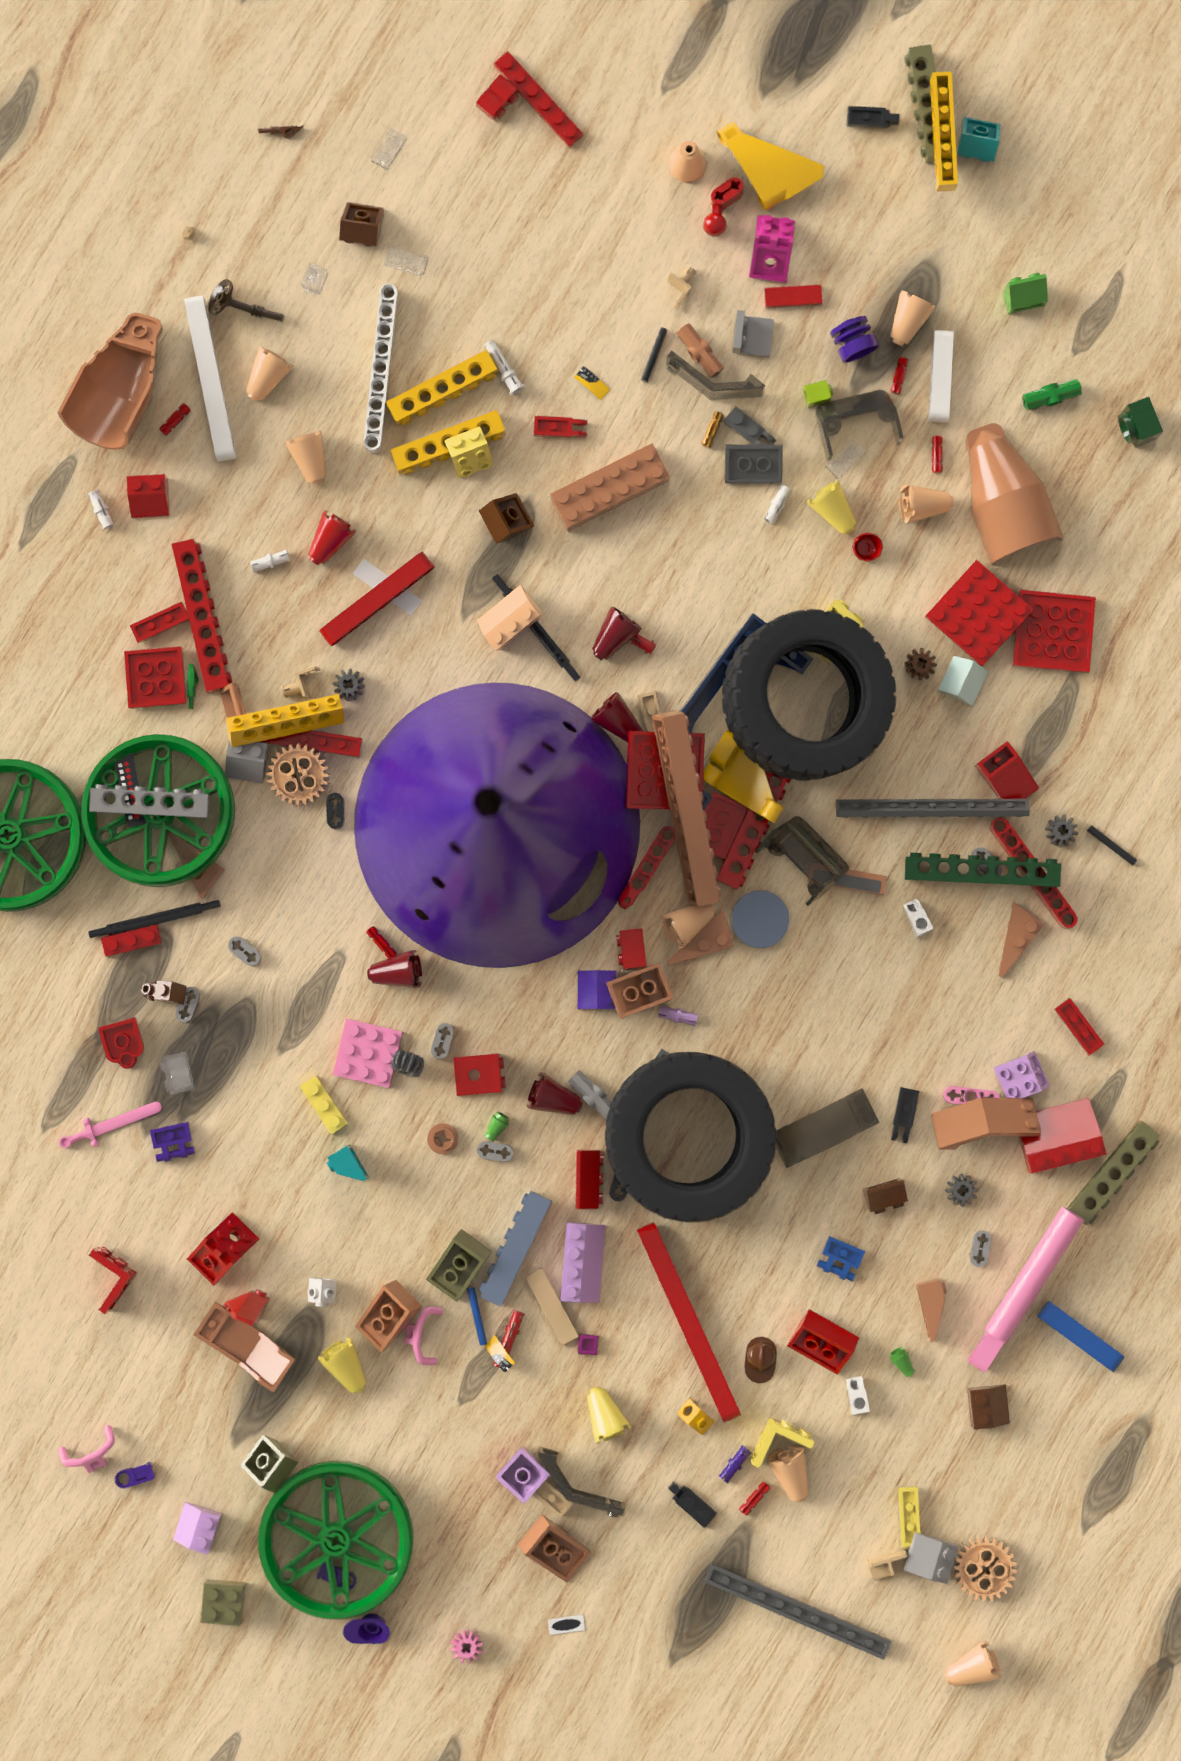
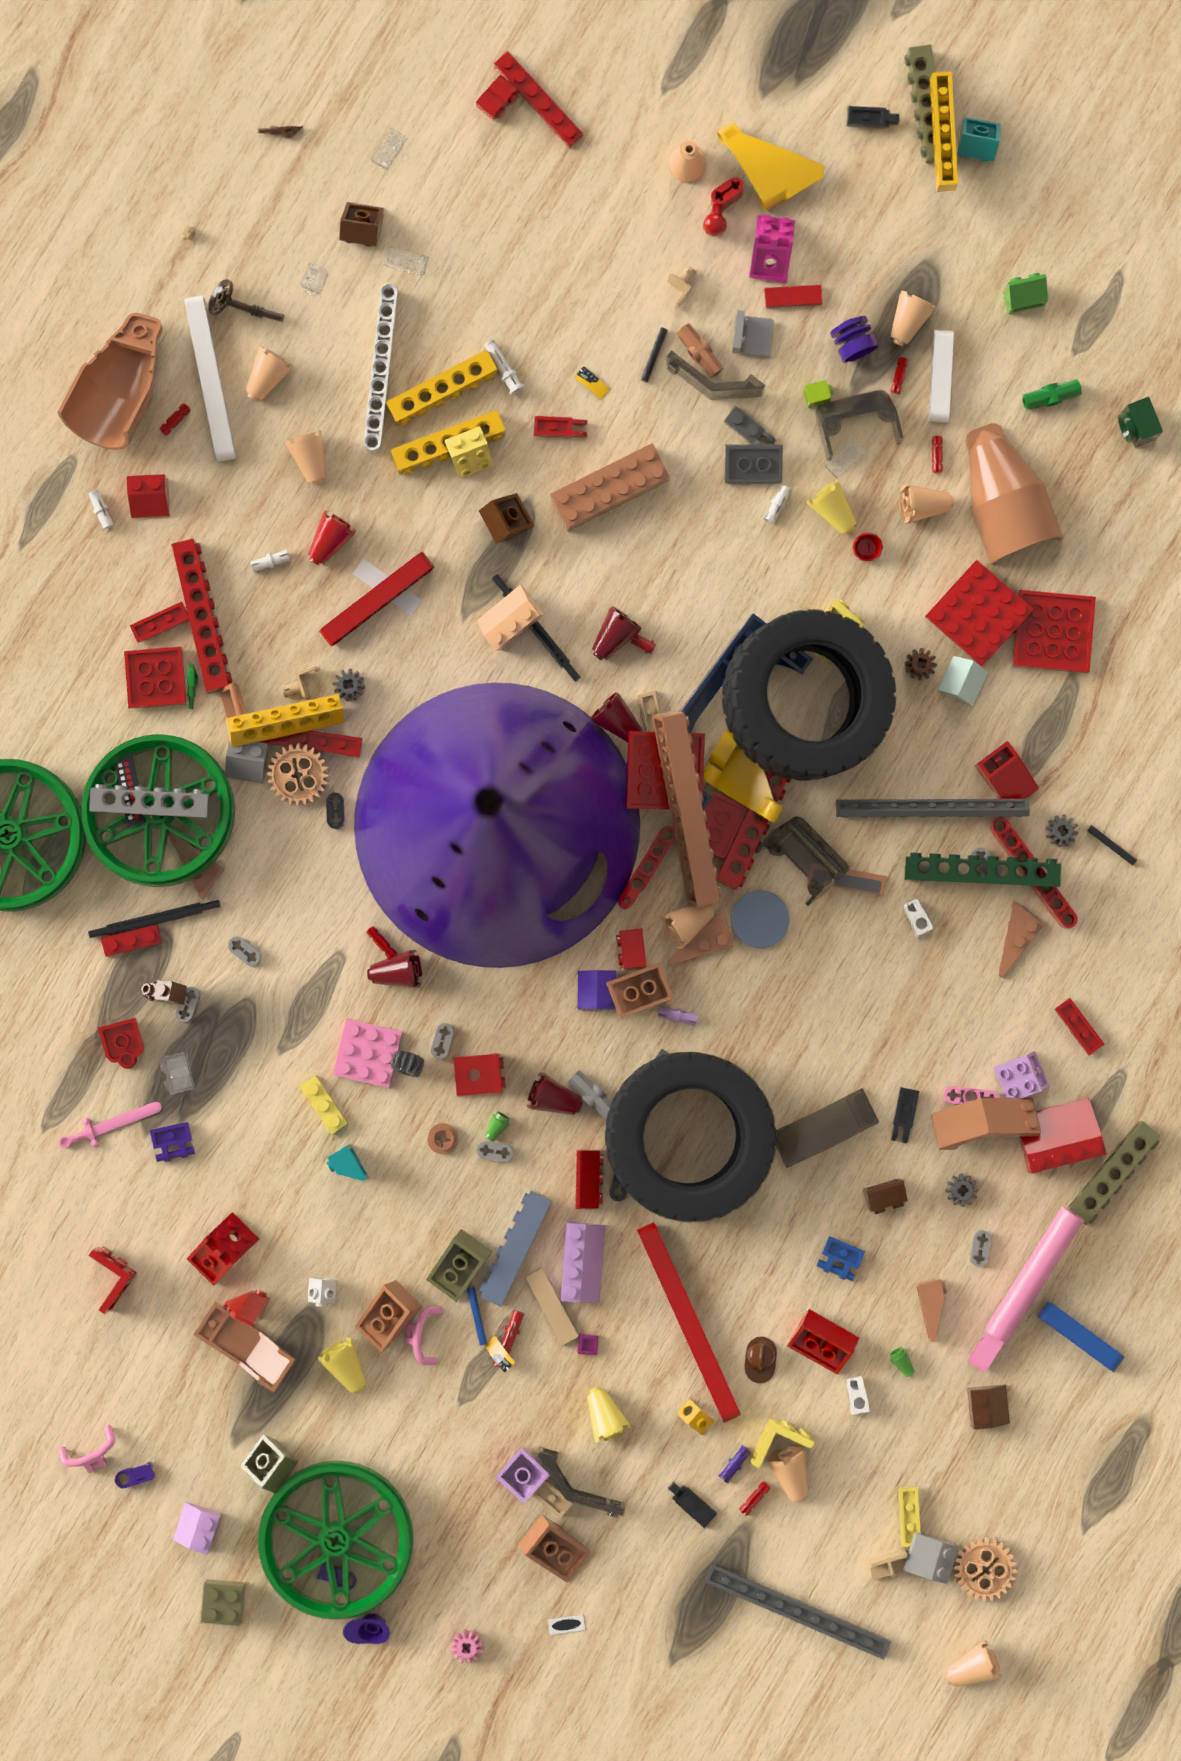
pearl gold axle [702,411,724,448] -> none

